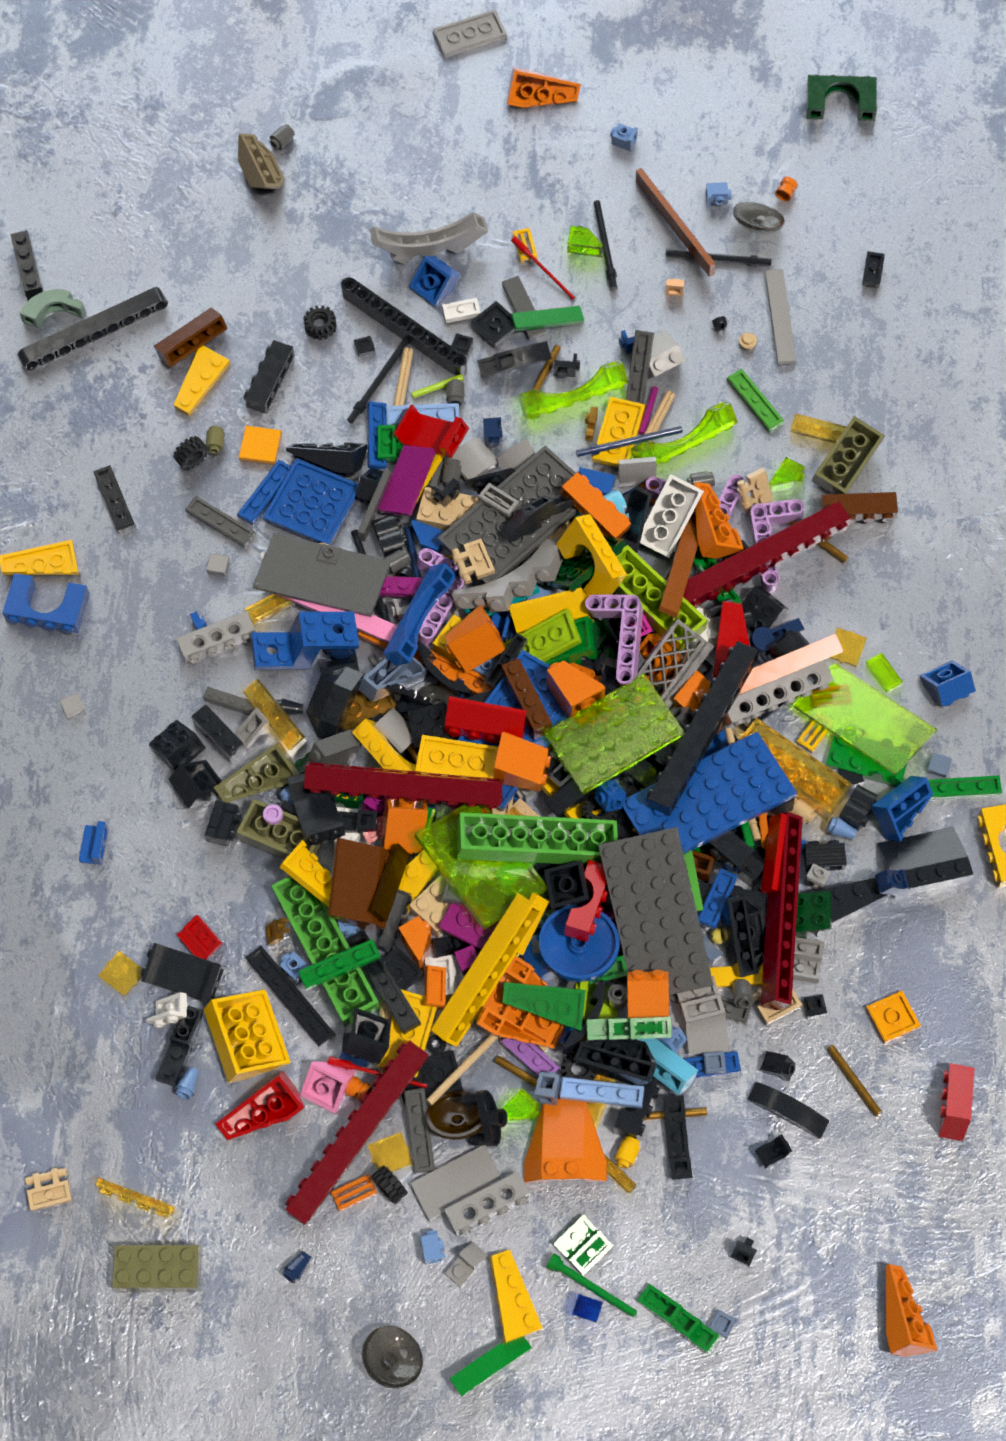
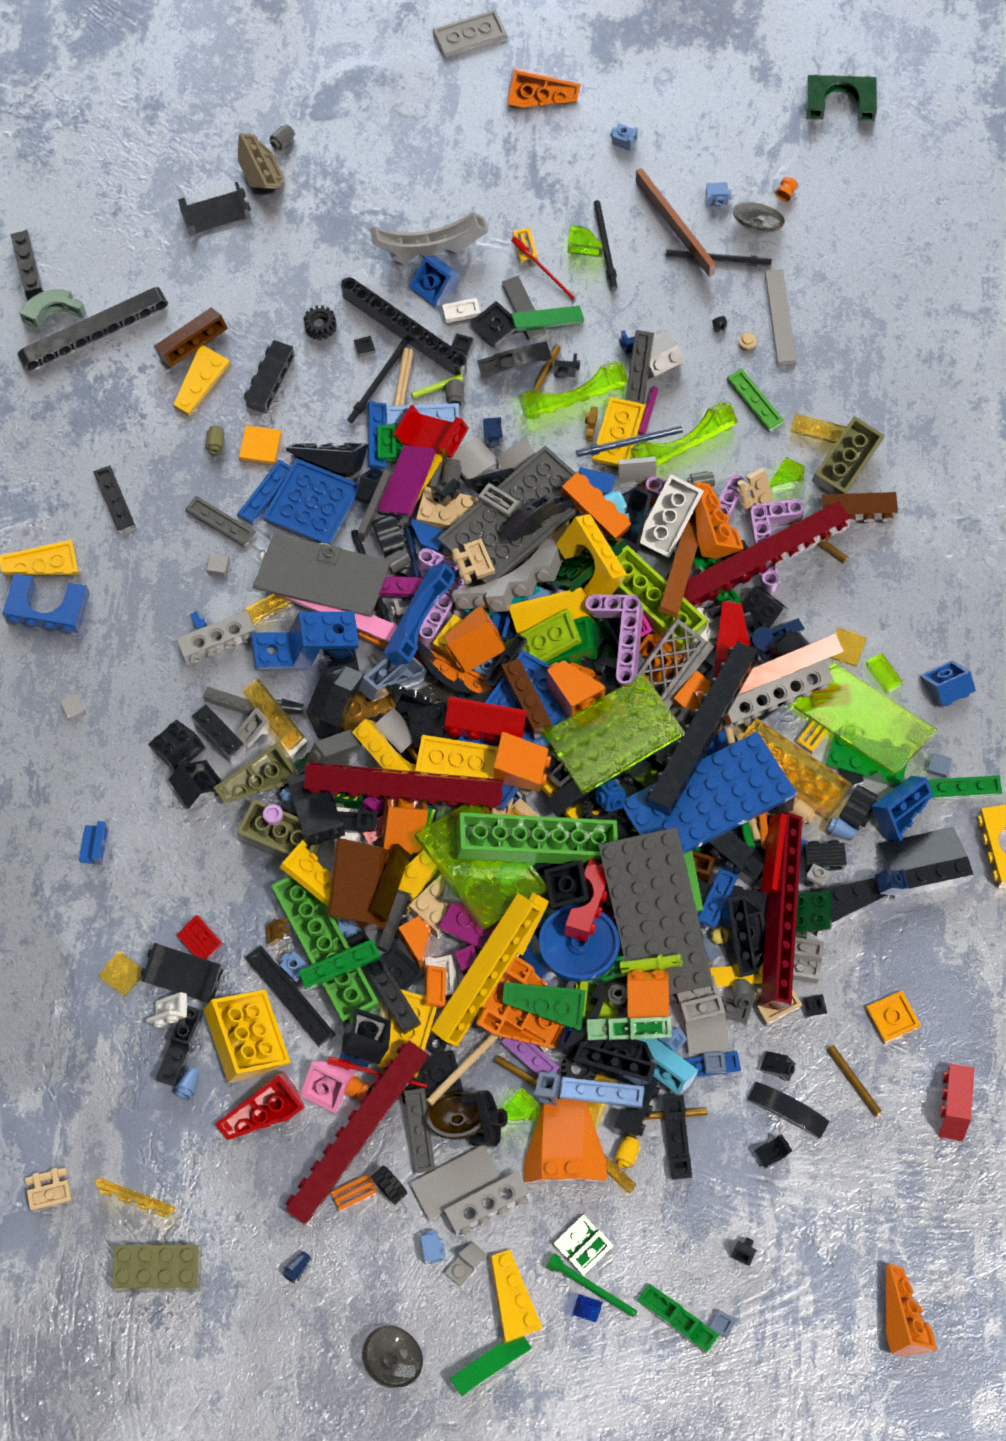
black tyre [173,436,209,470] -> none
black brick [204,800,242,847] -> none
clear yellow piece [368,1132,414,1173] -> none
black slope [431,936,476,958] -> none
tan axle [638,390,675,452] -> none
light nougat plate [665,279,685,296] -> none
black plate [862,251,885,287] -> none
none -> black panel [178,181,251,237]
none -> lime pin [620,954,683,974]

